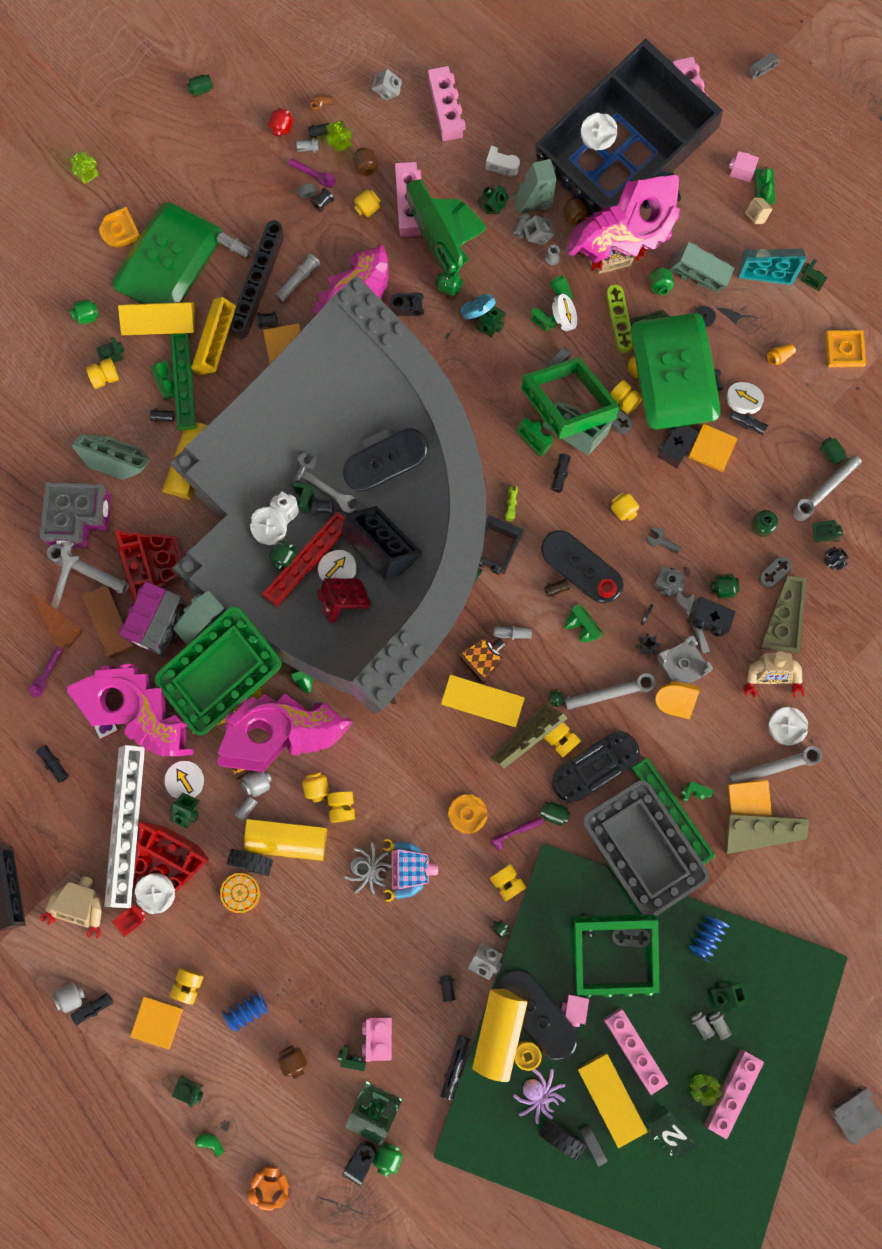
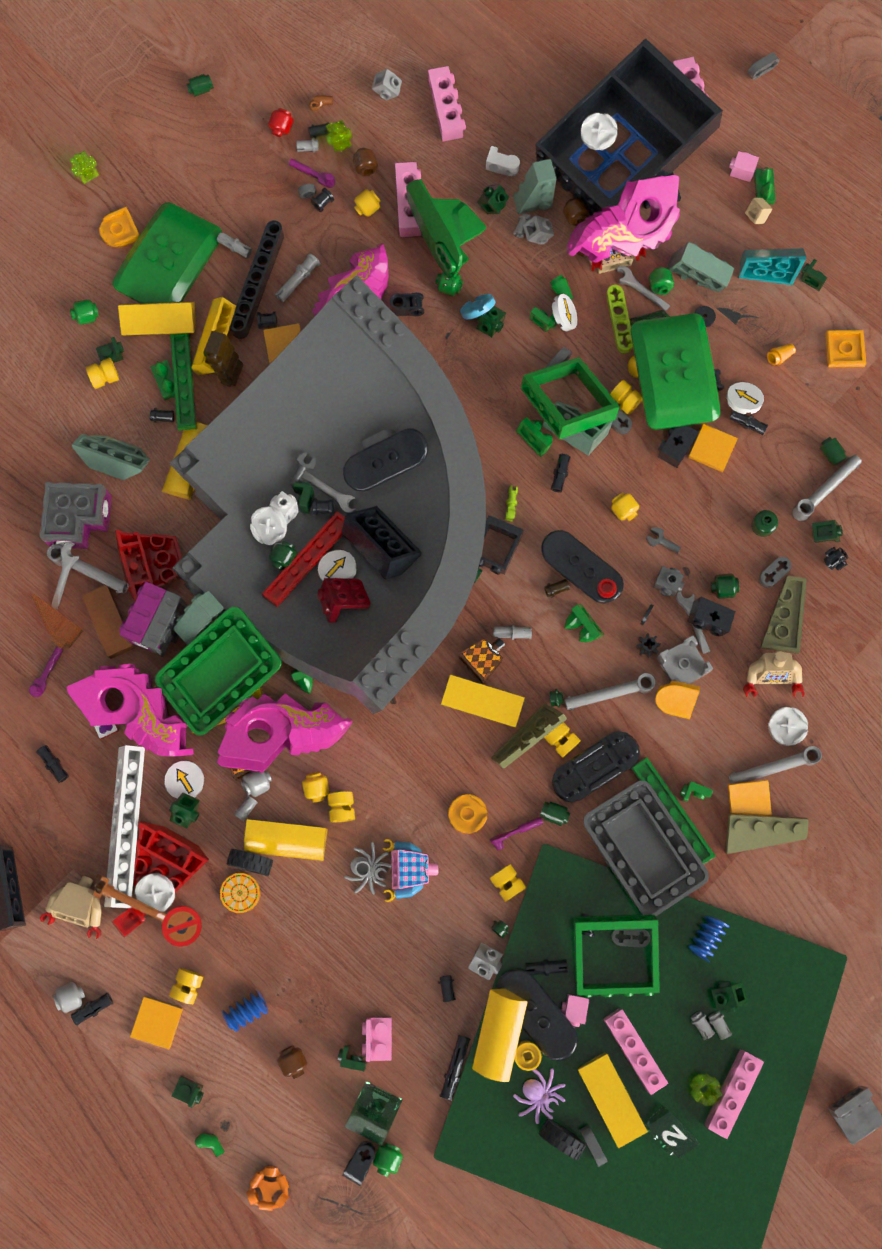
light grey pin [545,245,560,265] -> none
none -> dark orange piece [88,874,202,947]
none -> dark brown brick [203,331,243,387]
none -> black pin [526,959,568,976]
none -> light grey piece [617,266,670,311]

